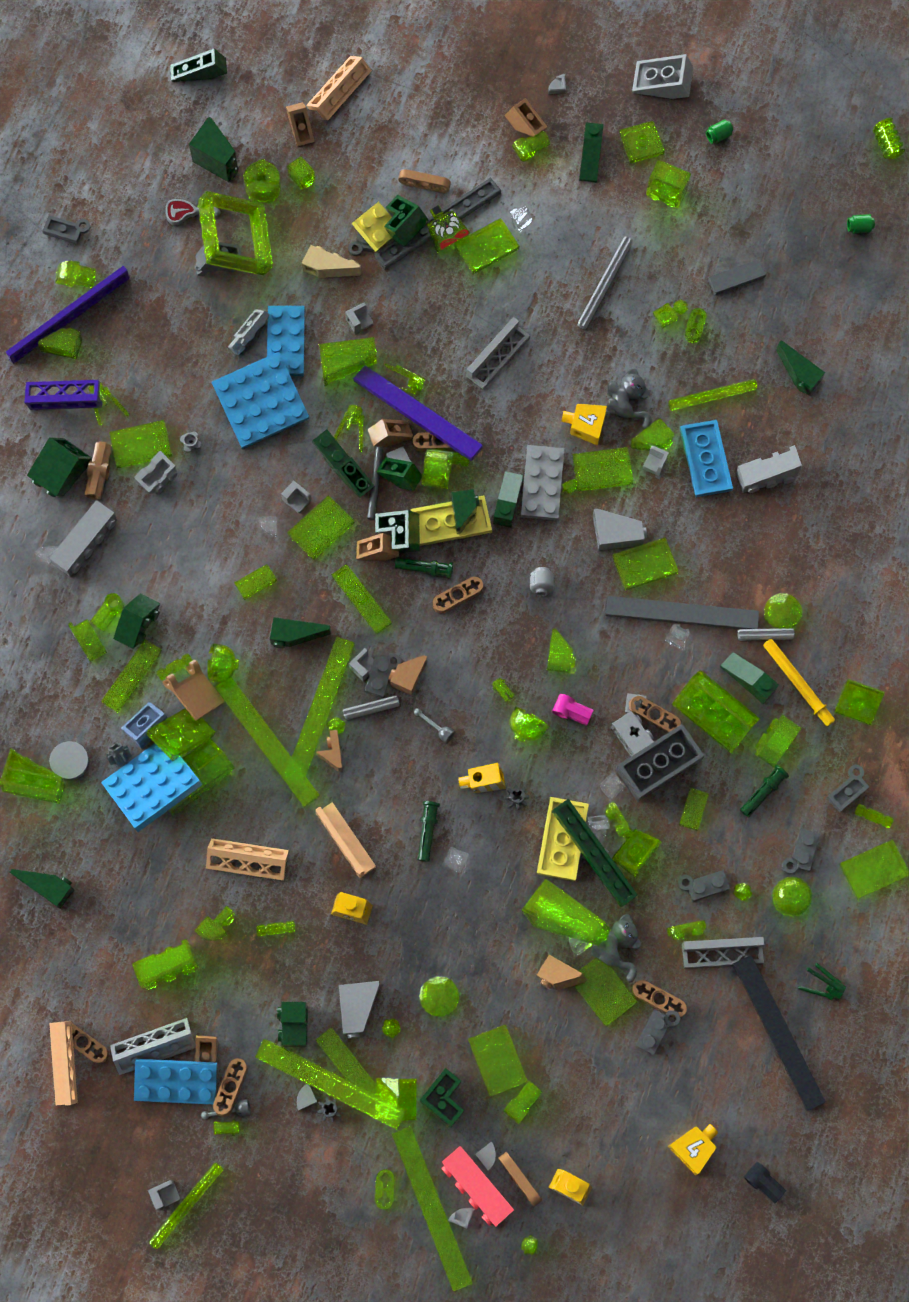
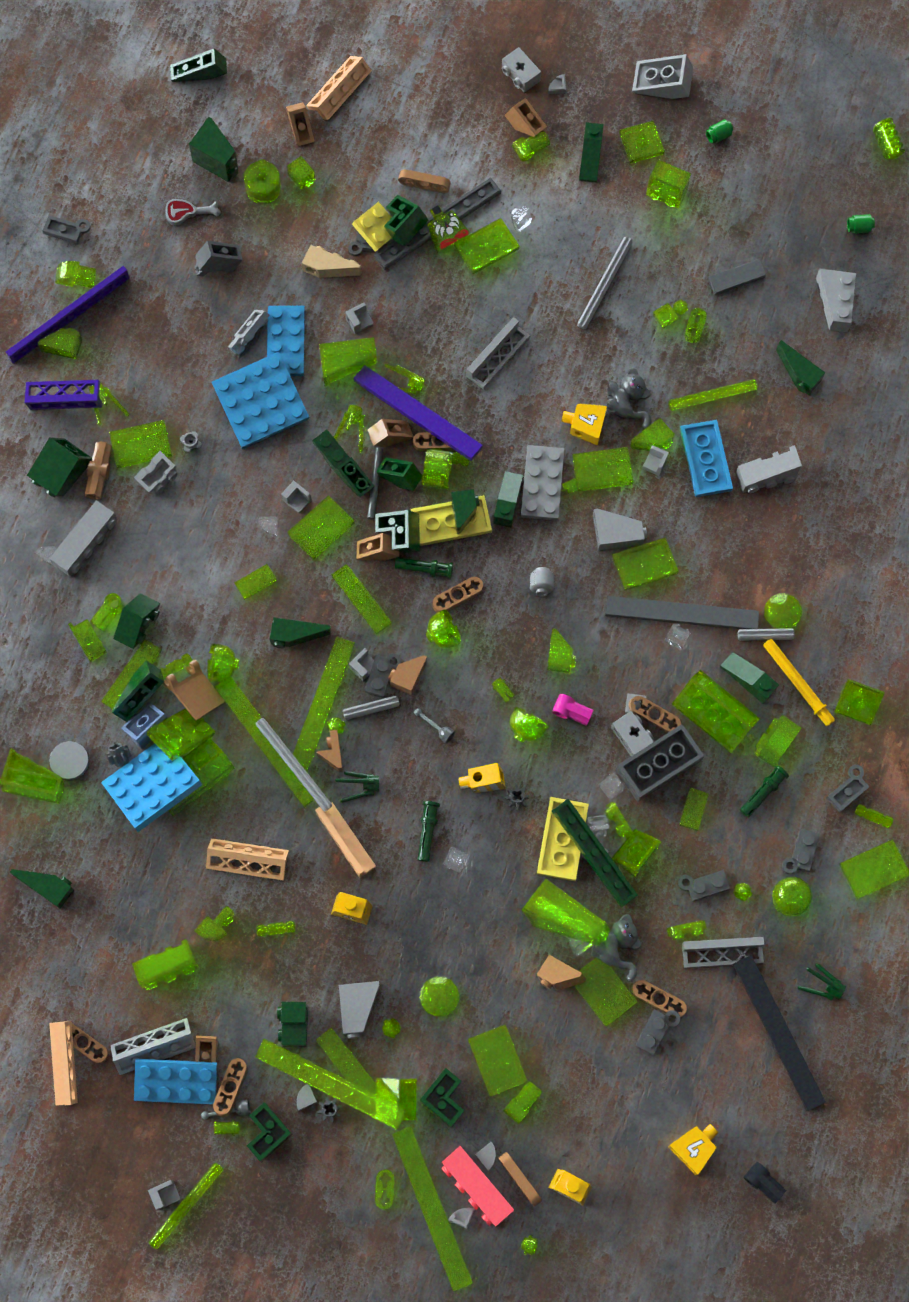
clear neon green window [197,191,273,276] -> none
light grey tile [386,447,411,462] -> none
none -> dark green slope [112,660,165,722]
none -> dark green brick [247,1102,293,1162]
none -> light grey axle [256,718,332,811]
none -> dark green plant [335,771,379,803]
none -> clear neon green cylinder [426,609,461,648]
none -> light grey brick [502,47,541,92]
none -> light grey wedge [816,269,856,332]

